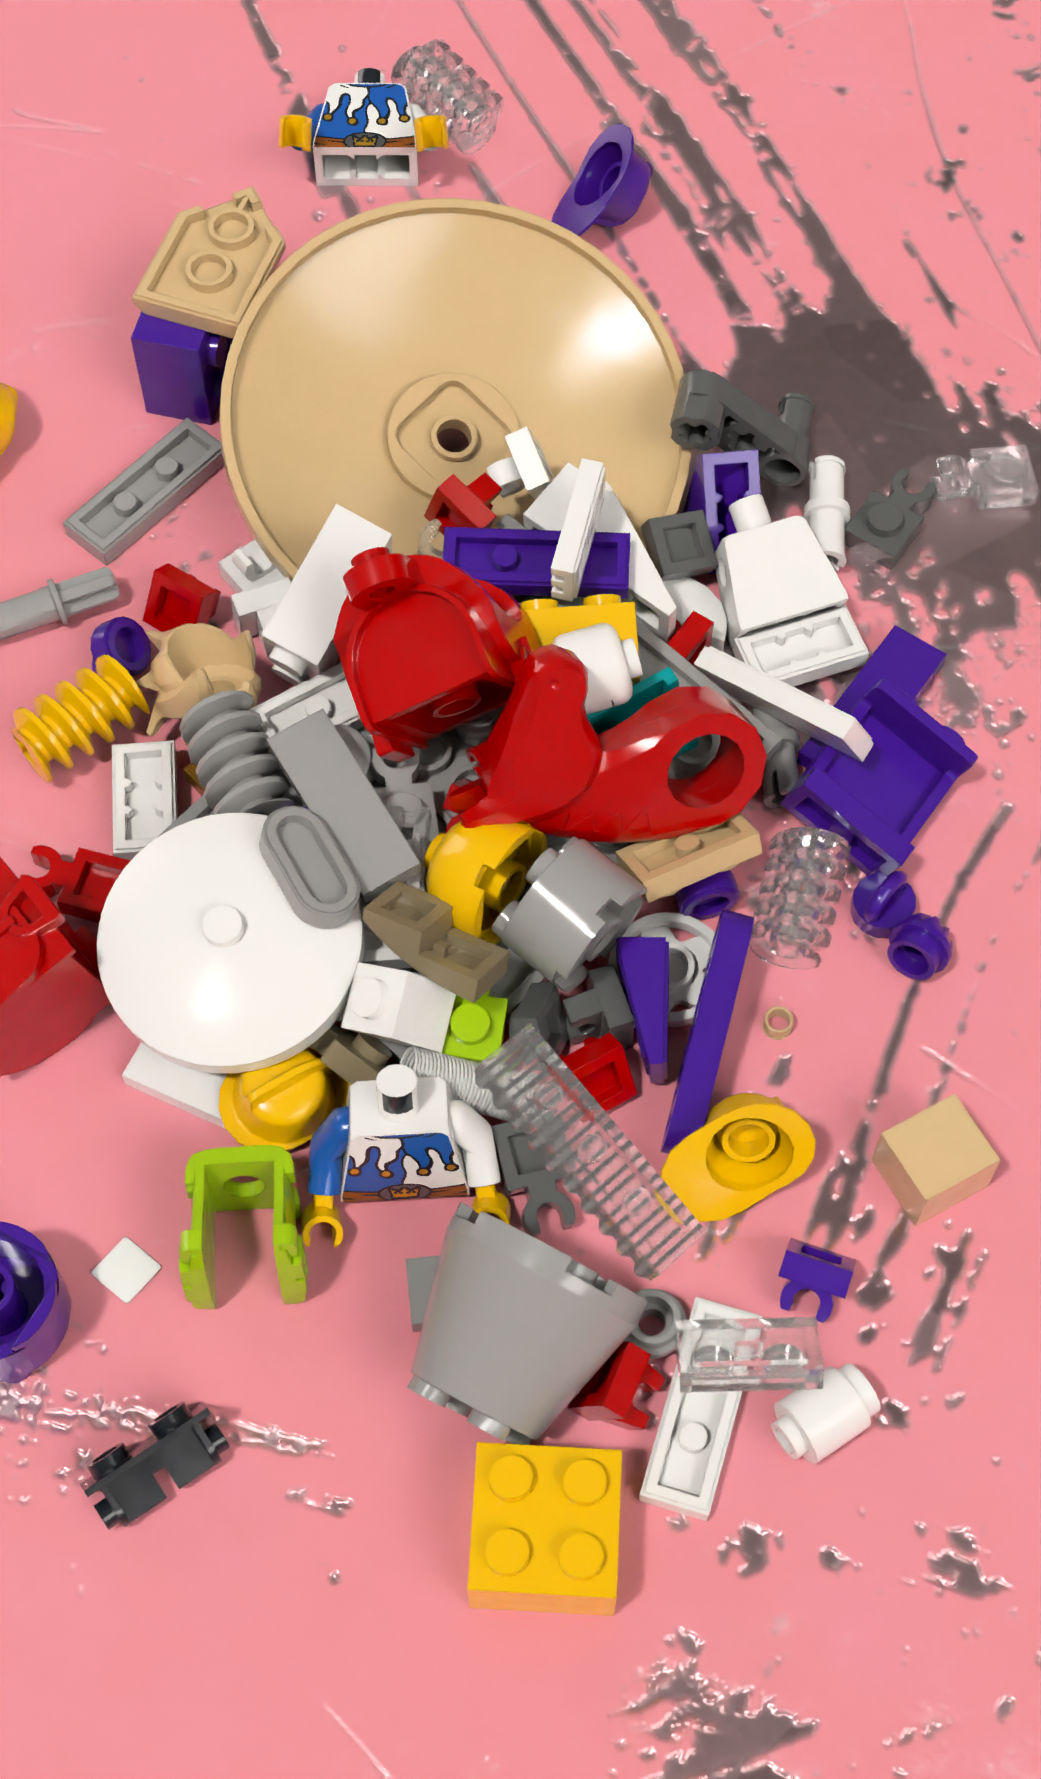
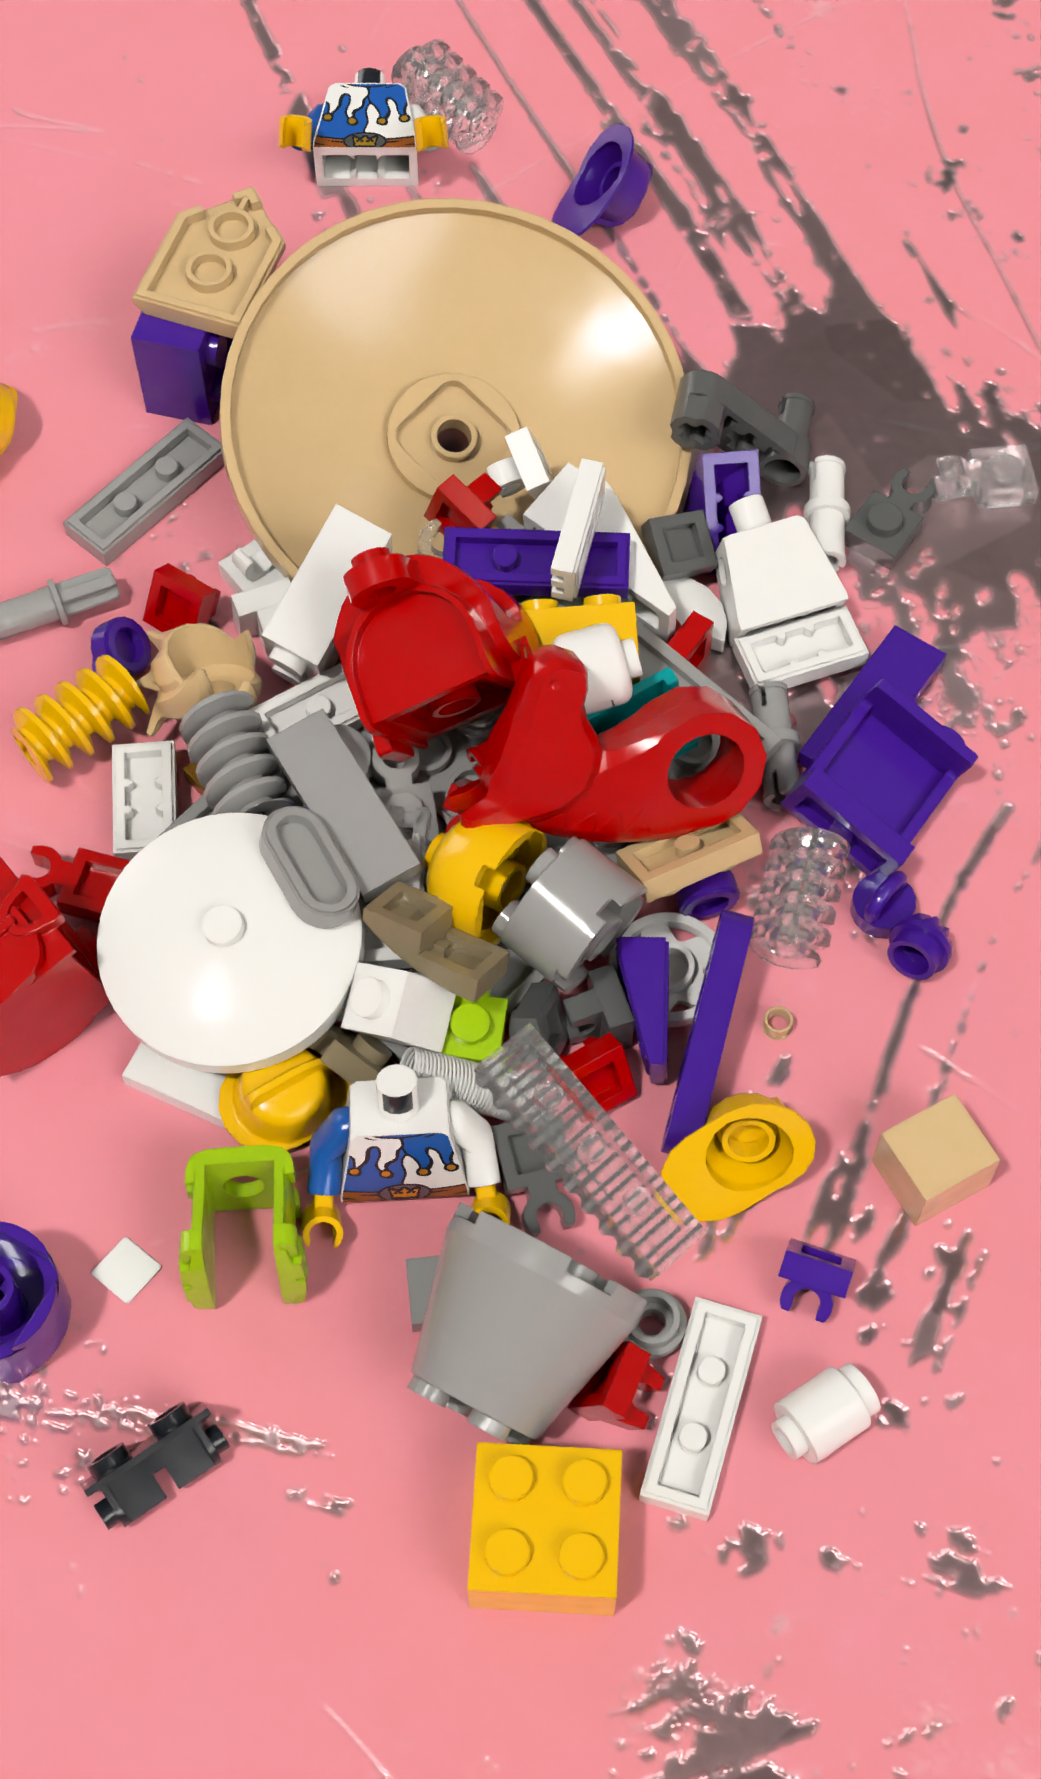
clear plate [675,1317,824,1393] -> none
white tile [694,646,874,762] -> none

